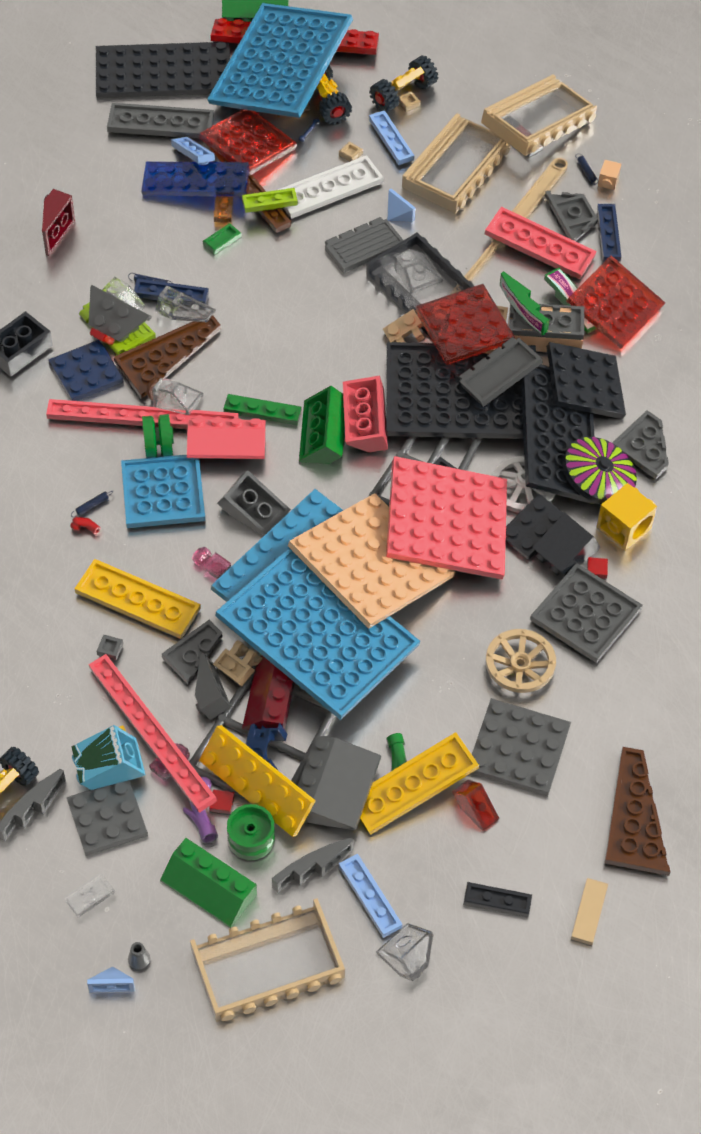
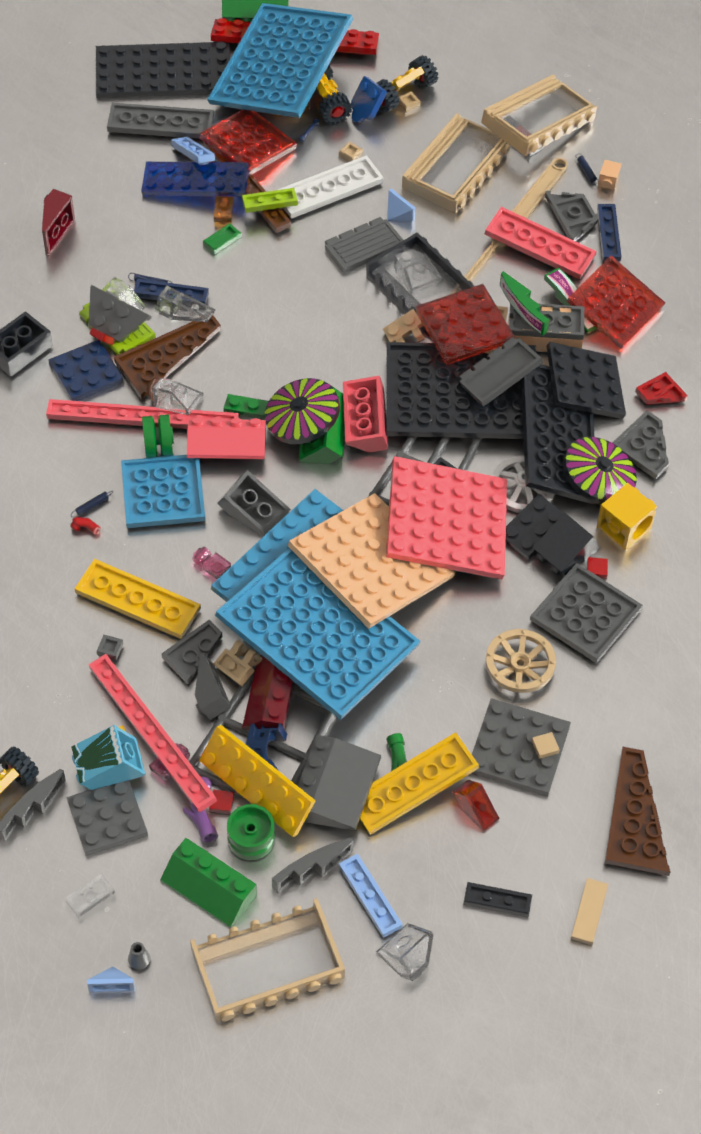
light blue plate [369,110,415,165] -> none
none -> dish [265,378,340,444]
none -> blue plate [351,76,387,123]
none -> tan tile [532,732,560,759]
none -> red wing [635,372,688,405]

